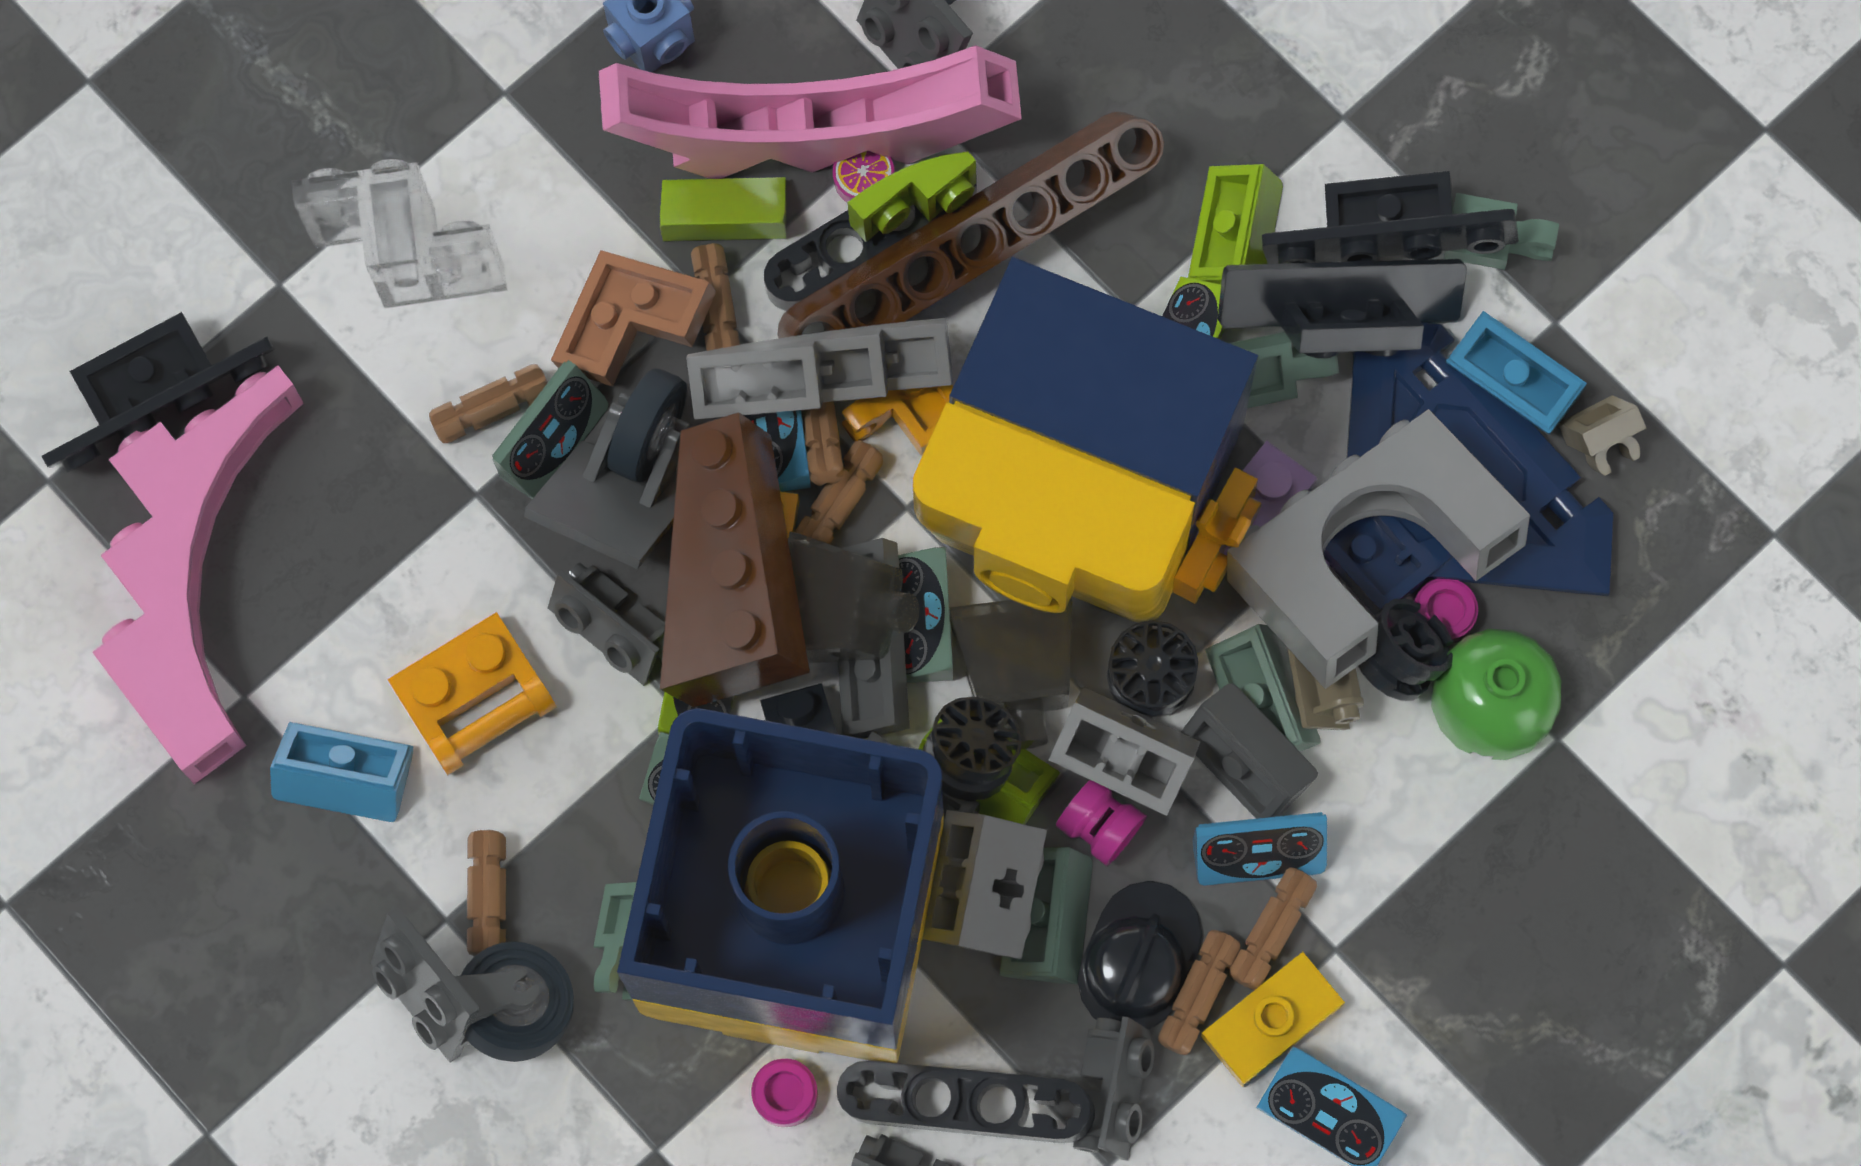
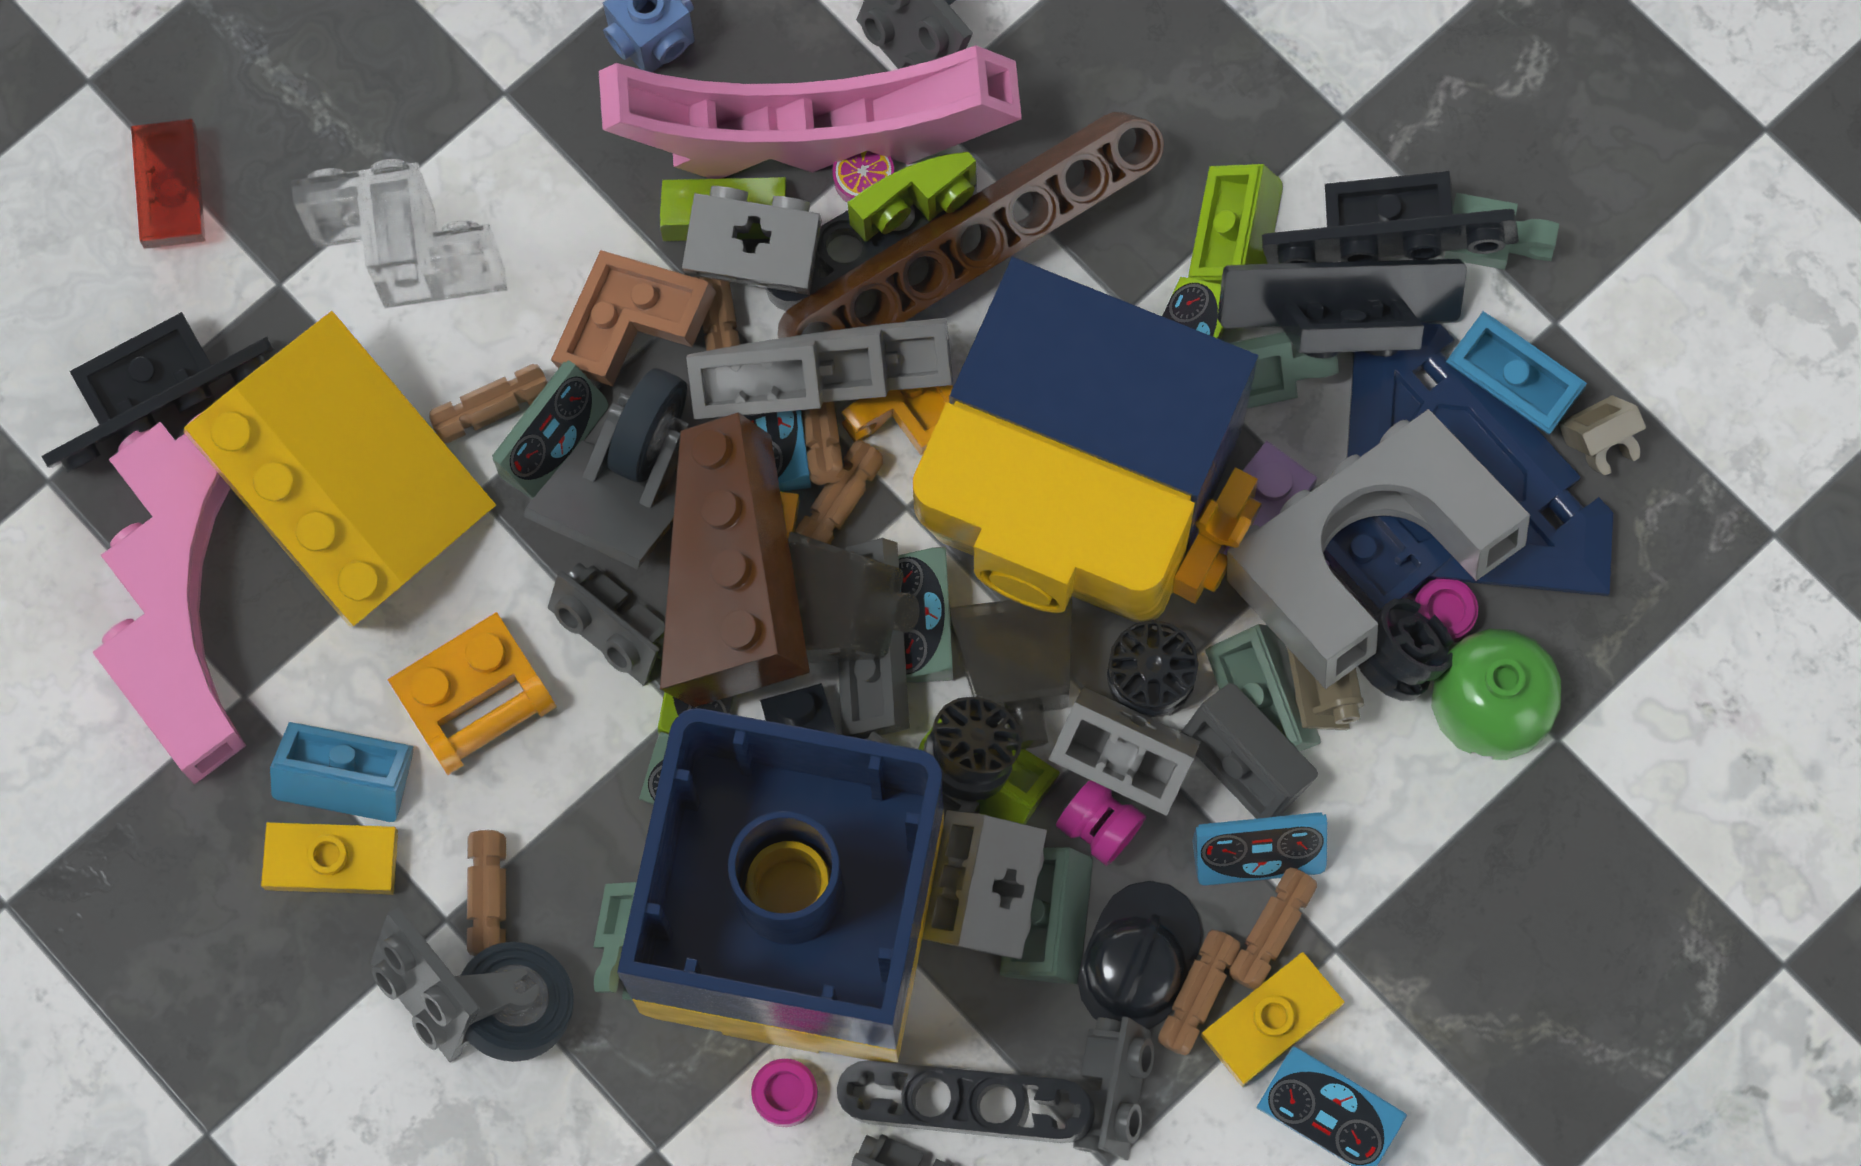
none -> clear red plate [131,119,206,249]
none -> yellow slope [184,311,496,627]
none -> yellow plate [261,822,398,895]
none -> light grey brick [682,186,822,295]

